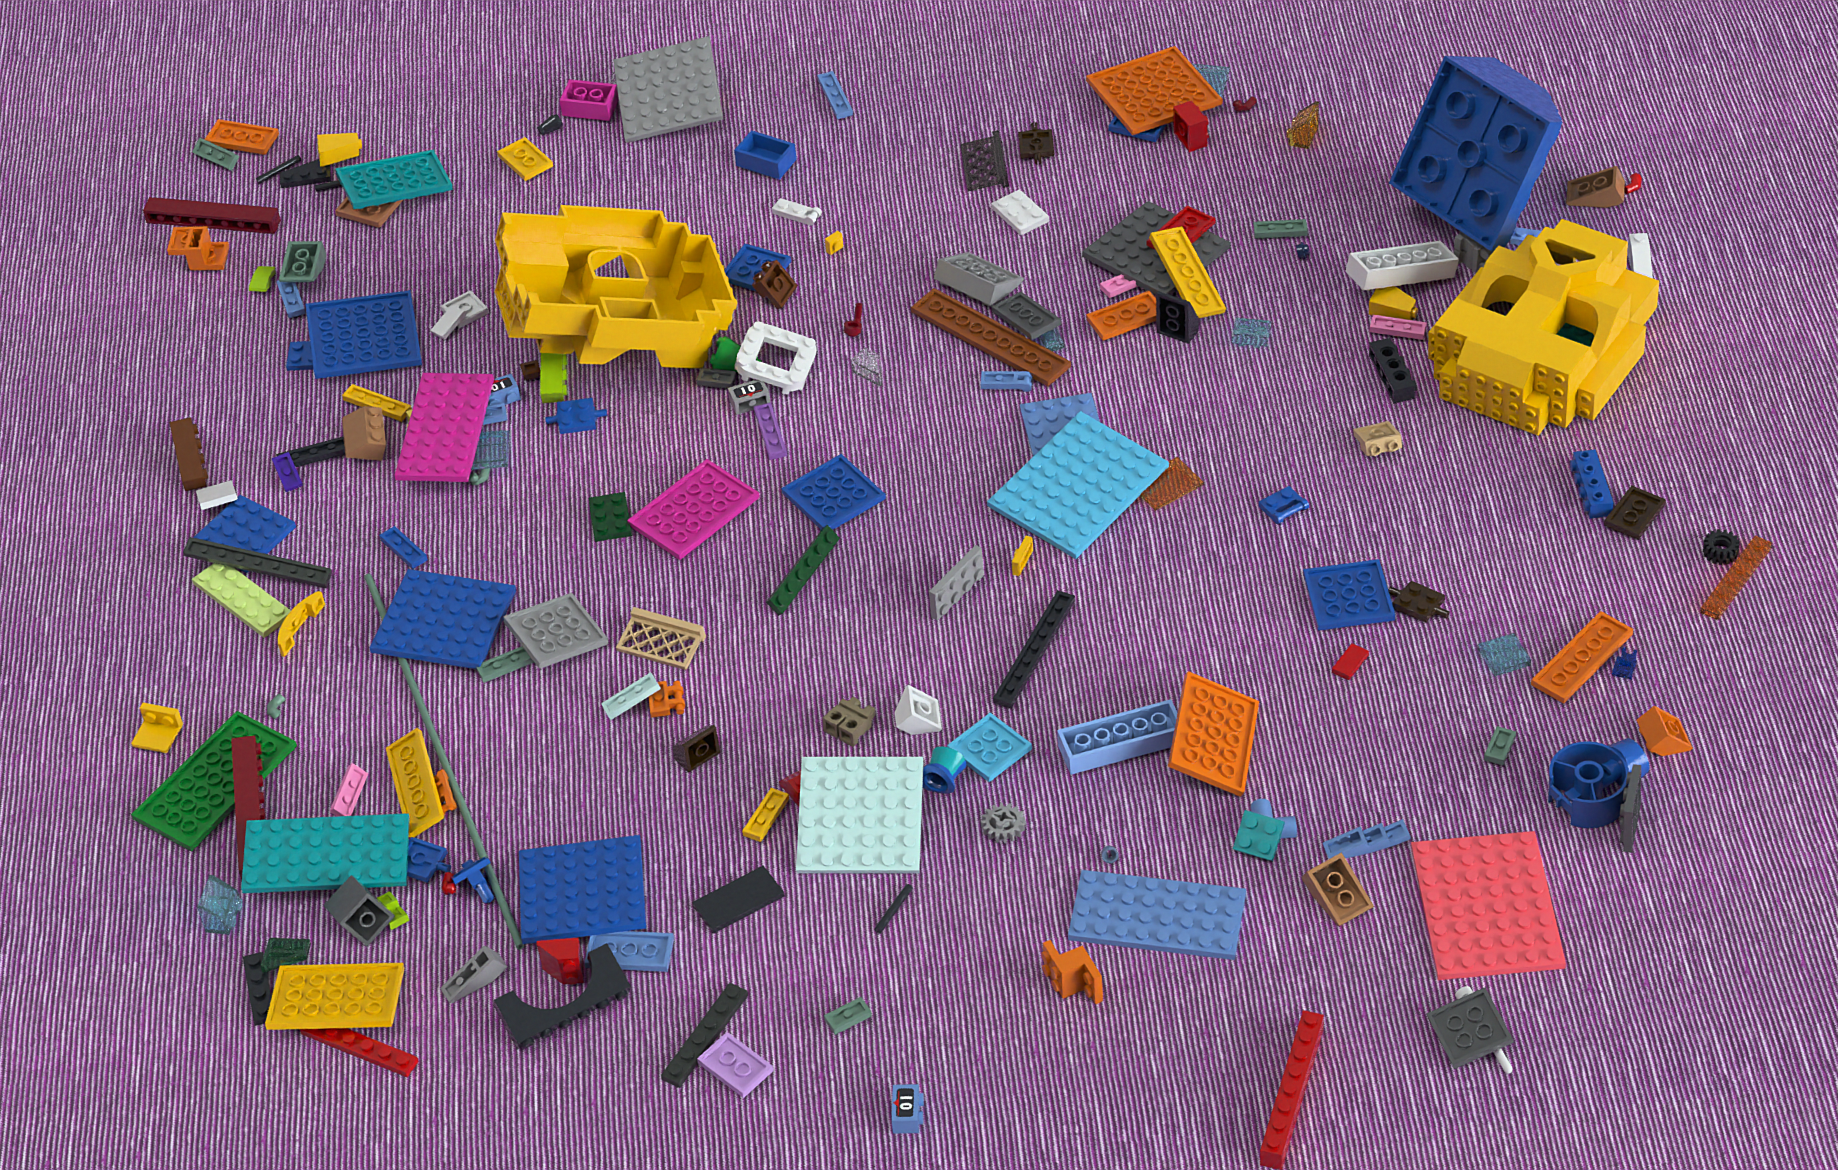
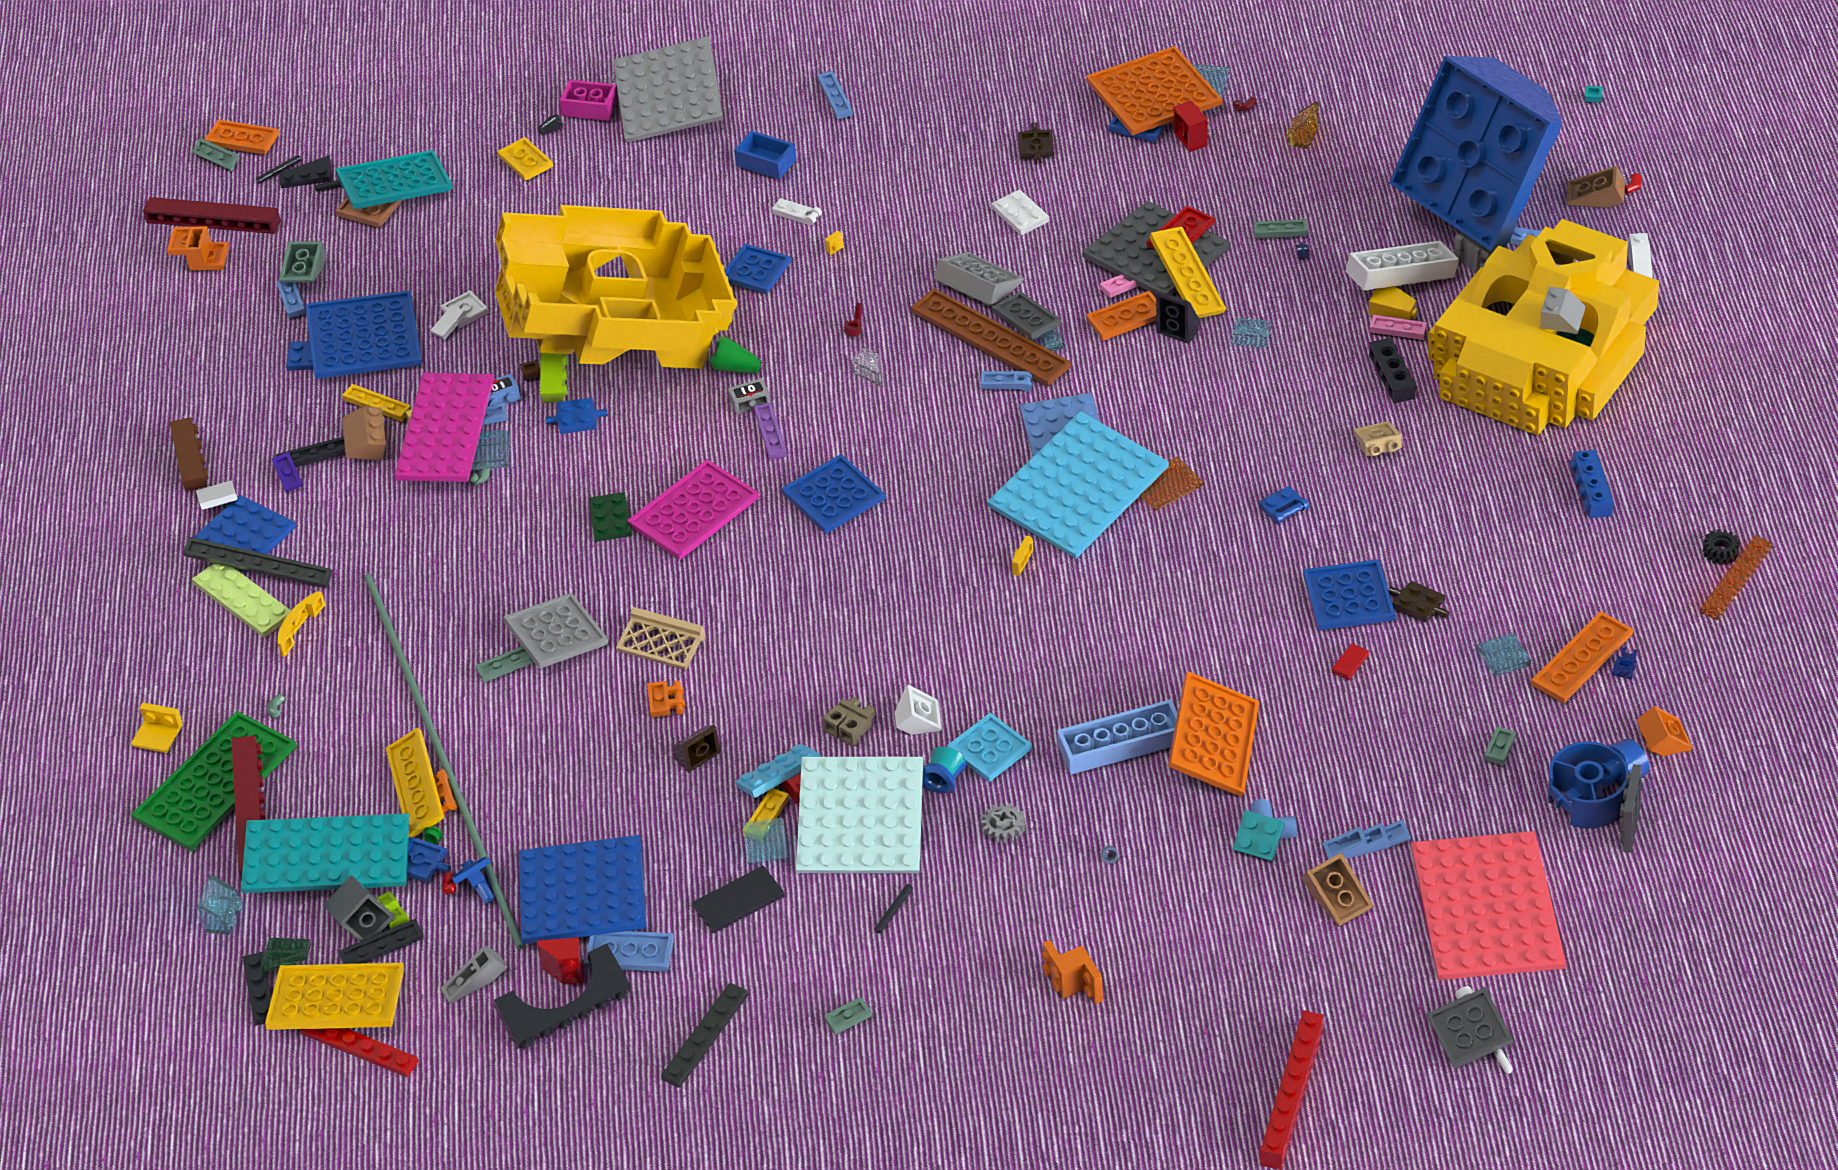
lime slope [249,266,276,292] -> none
yellow slope [317,133,362,167] -> none
bright pink plate [329,763,368,817] -> none
blue plate [370,569,516,669] -> none
blue plate [379,526,428,570] -> none
light aqua plate [601,672,661,720] -> none
dark grey plate [697,368,737,389] -> none
lavender plate [697,1032,774,1098] -> none
white plate [735,321,817,394] -> none
reddish brown plate [752,259,798,310] -> none
dark green plate [766,525,840,615] -> none
medium blue brick [892,1084,924,1134] -> none
light grey plate [929,545,984,621] -> none
clear smoke fence [961,130,1009,192] -> none
black plate [993,590,1075,709] -> none
medium blue plate [1068,870,1246,960] -> none
dark brown plate [1604,485,1666,540] -> none
none -> black tile [338,919,424,964]
none -> green plate [423,826,443,844]
none -> medium azure plate [735,744,821,798]
none -> clear light blue plate [743,818,788,864]
none -> light grey slope [1540,286,1585,334]
none -> teal plate [1584,85,1603,103]

